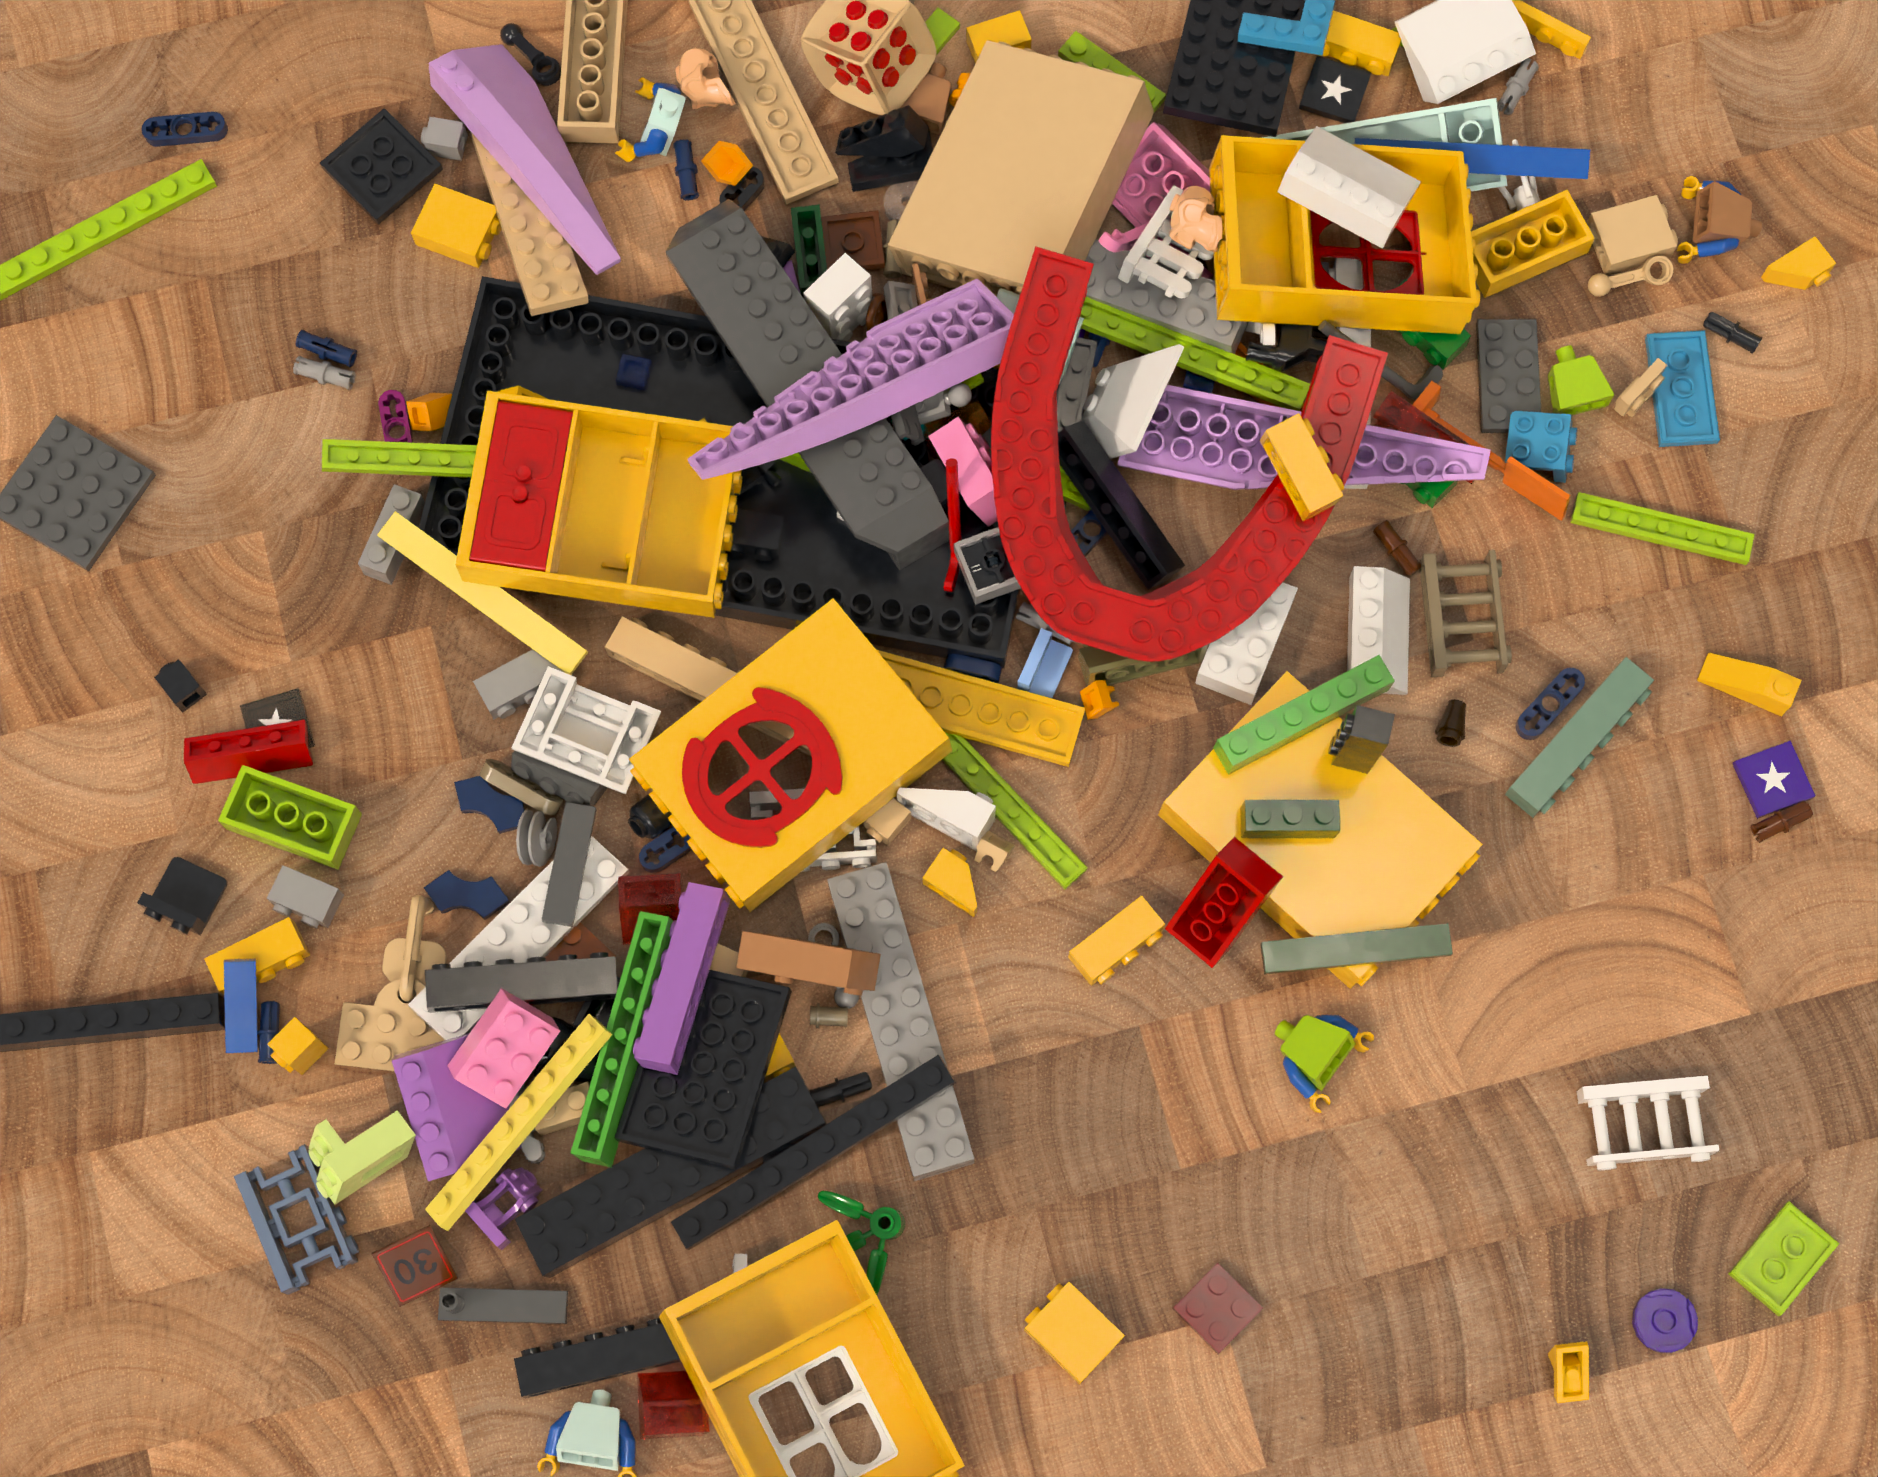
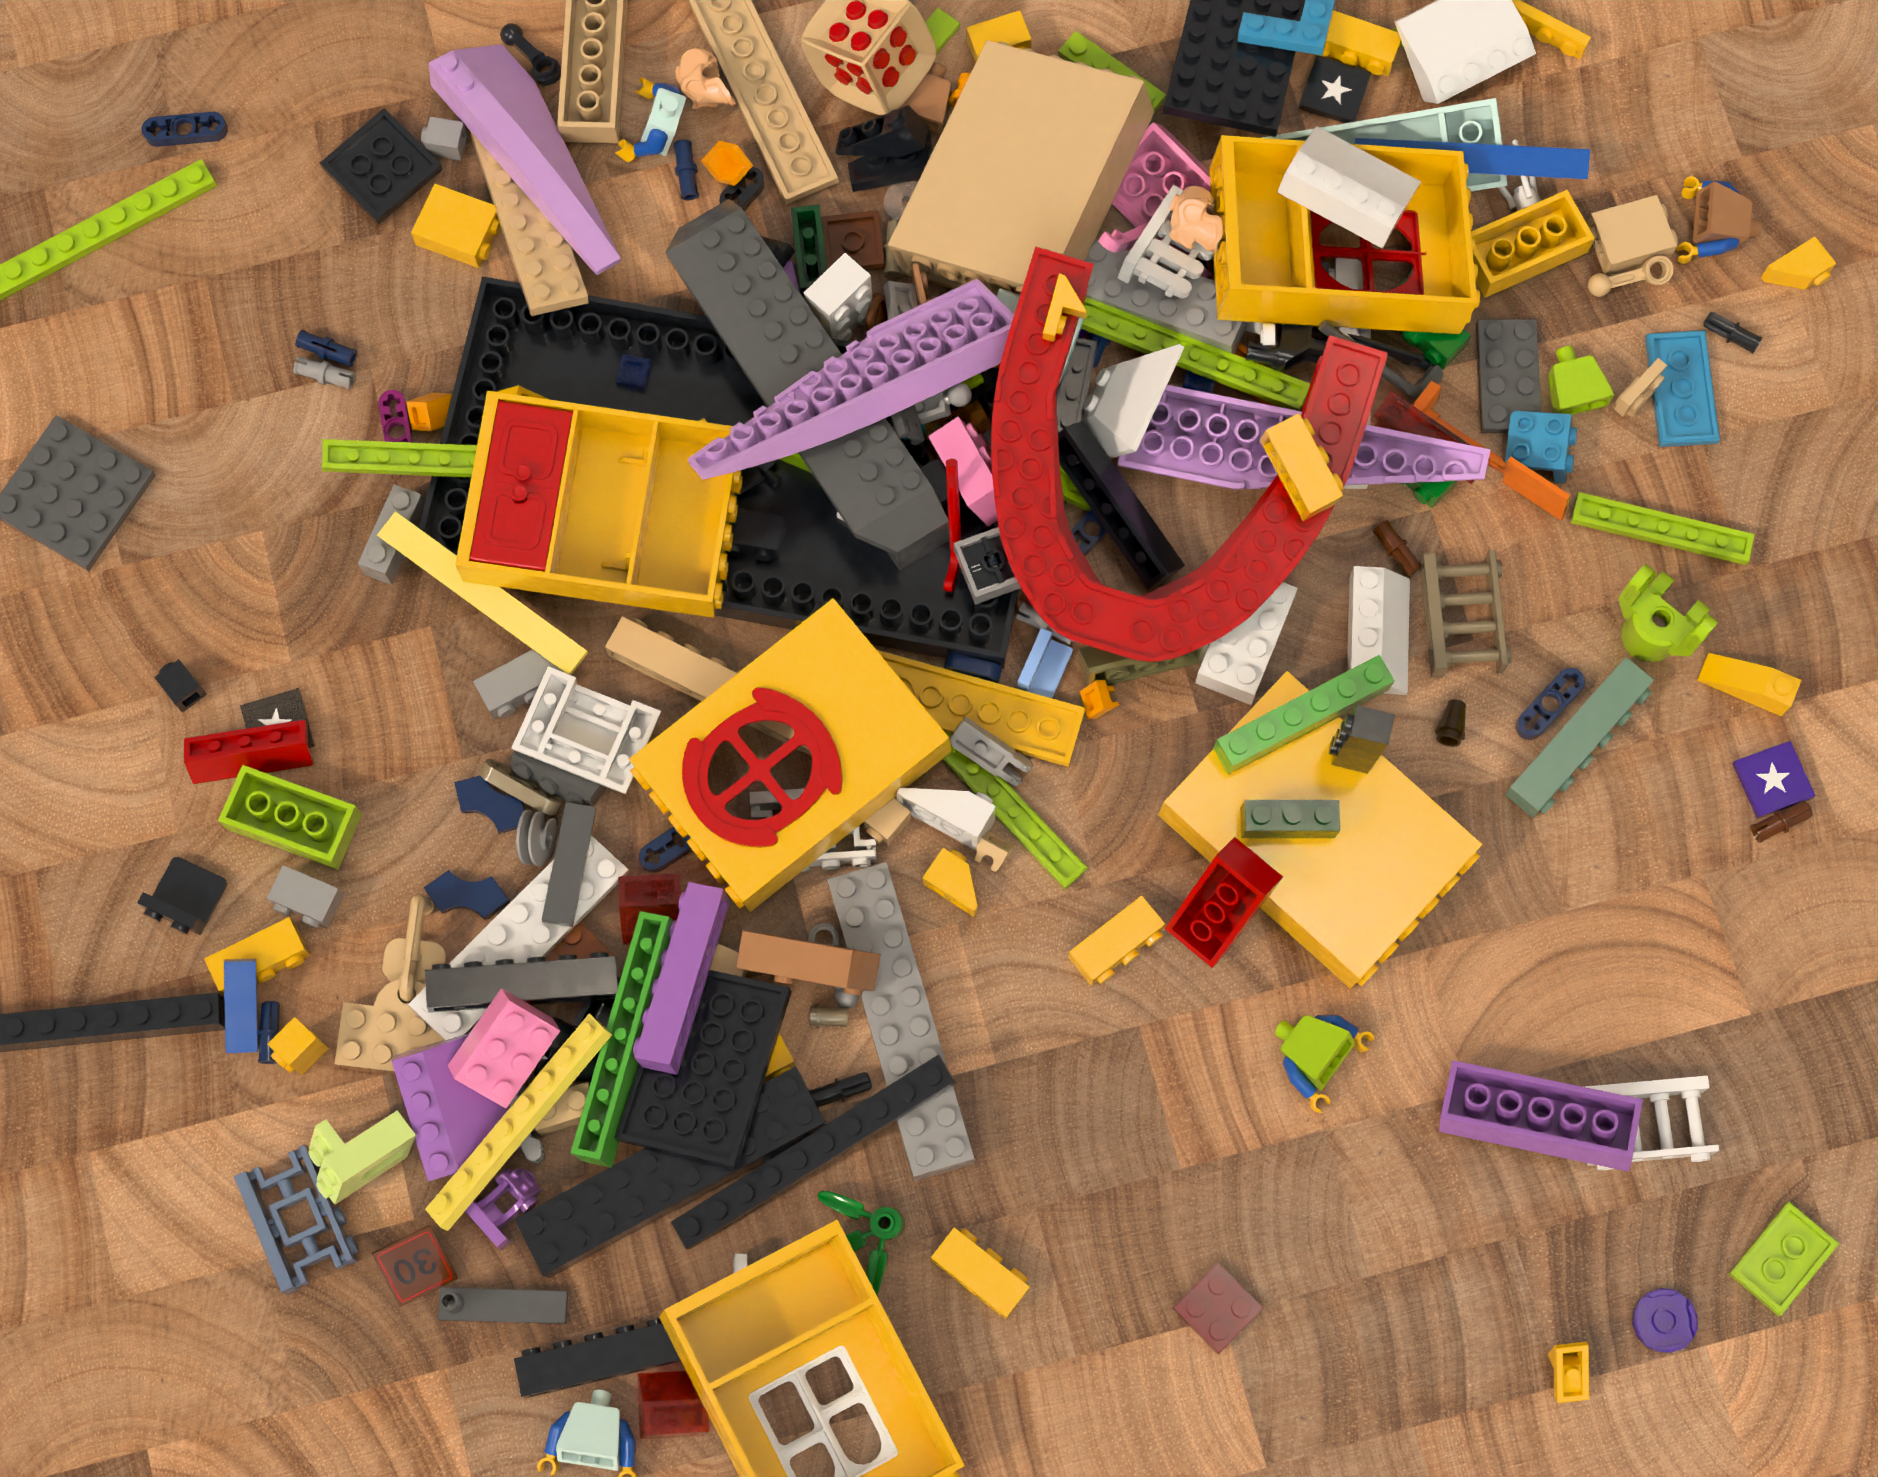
black head [628,794,672,839] -> none
yellow brick [1024,1282,1125,1385] -> none
tile [1260,923,1453,975] -> none
light grey pin [1498,58,1539,115] -> none
none -> yellow brick [931,1227,1030,1320]
none -> light grey hinge [949,716,1034,786]
none -> yellow slope [1042,274,1087,342]
none -> black bar [1347,333,1431,370]
none -> medium lavender brick [1439,1060,1643,1172]
none -> lime piece [1618,563,1719,662]

